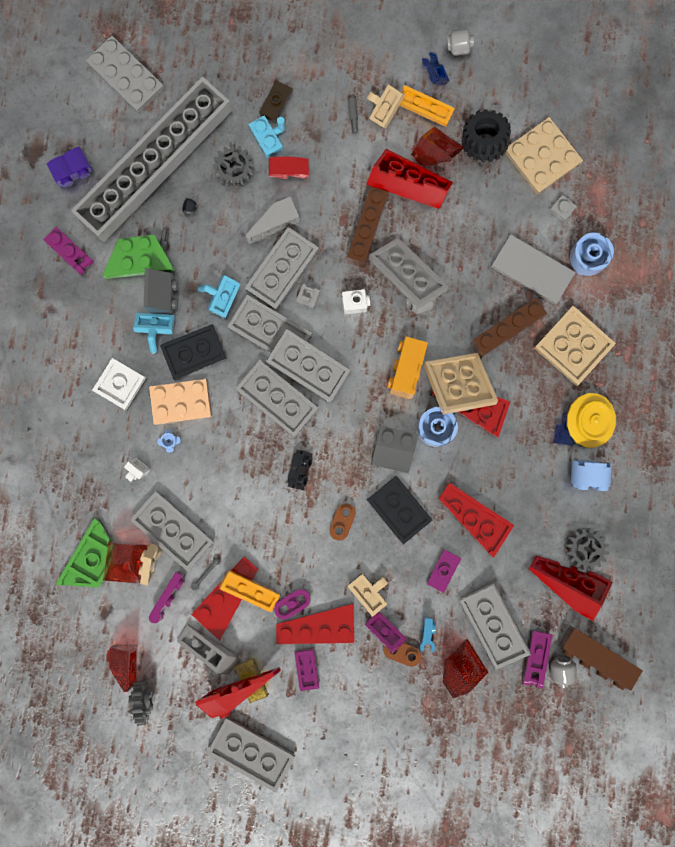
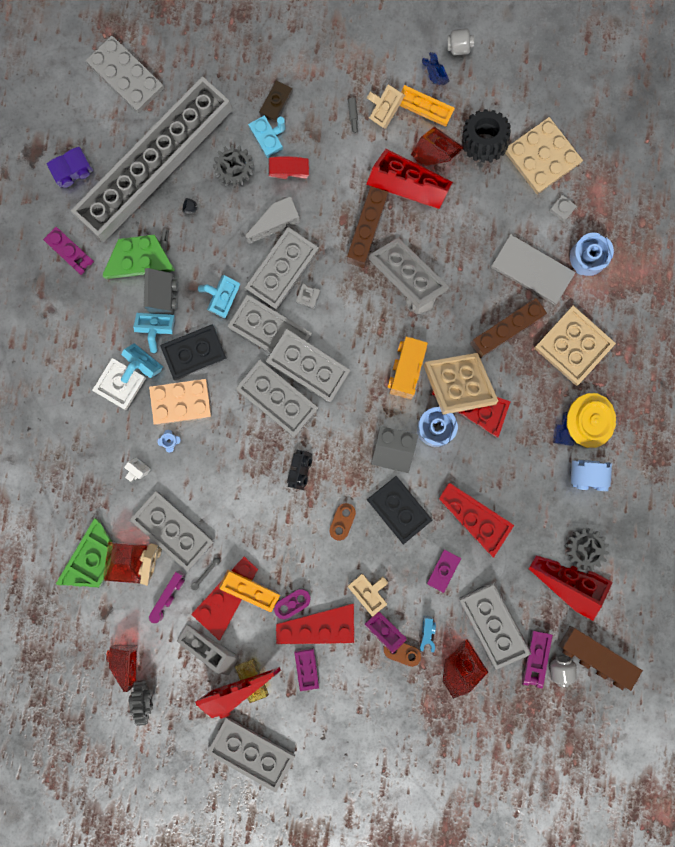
white brick [342,289,370,315] -> none
none -> medium azure plate [121,343,163,383]

